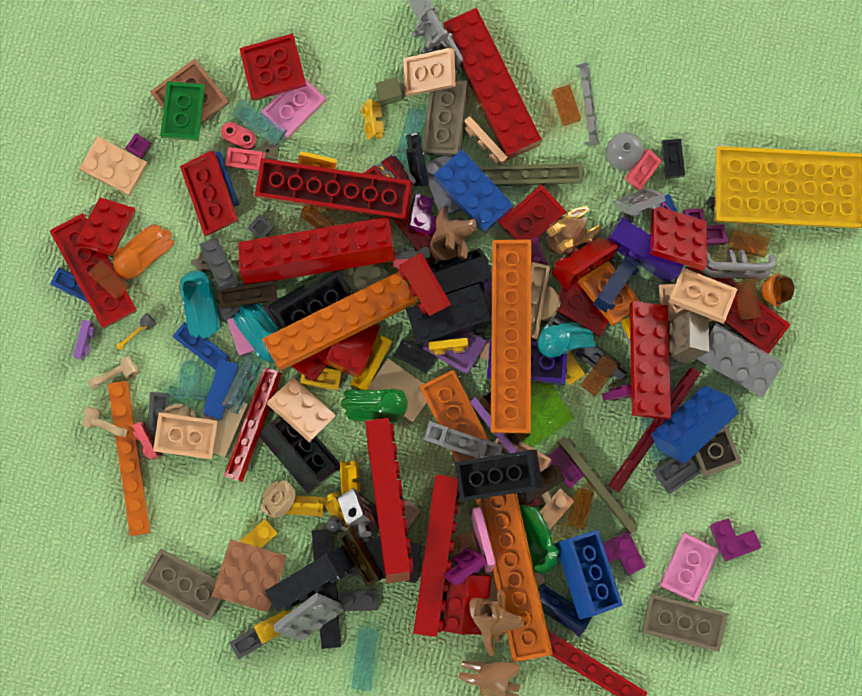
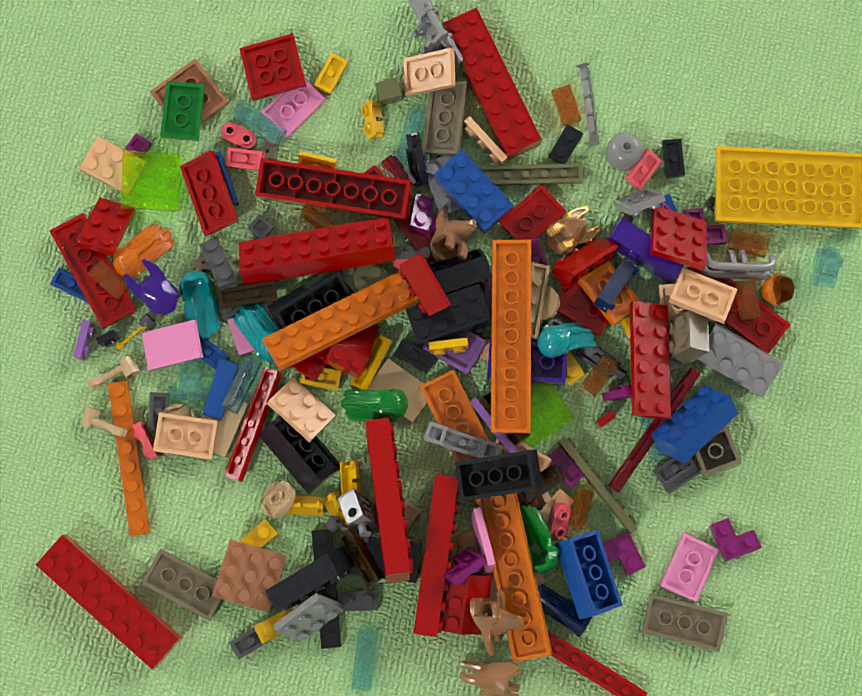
none -> red brick [35,535,182,670]
none -> black plate [96,330,120,348]
none -> clear neon green plate [121,151,180,211]
none -> dark purple piece [124,259,180,314]
none -> bright pink tile [142,320,203,371]
none -> yellow plate [314,52,348,95]
none -> coral plate [547,502,571,541]
none -> black plate [548,124,583,164]
none -> red tile [595,411,616,428]
none -> clear light blue pin [813,246,843,288]

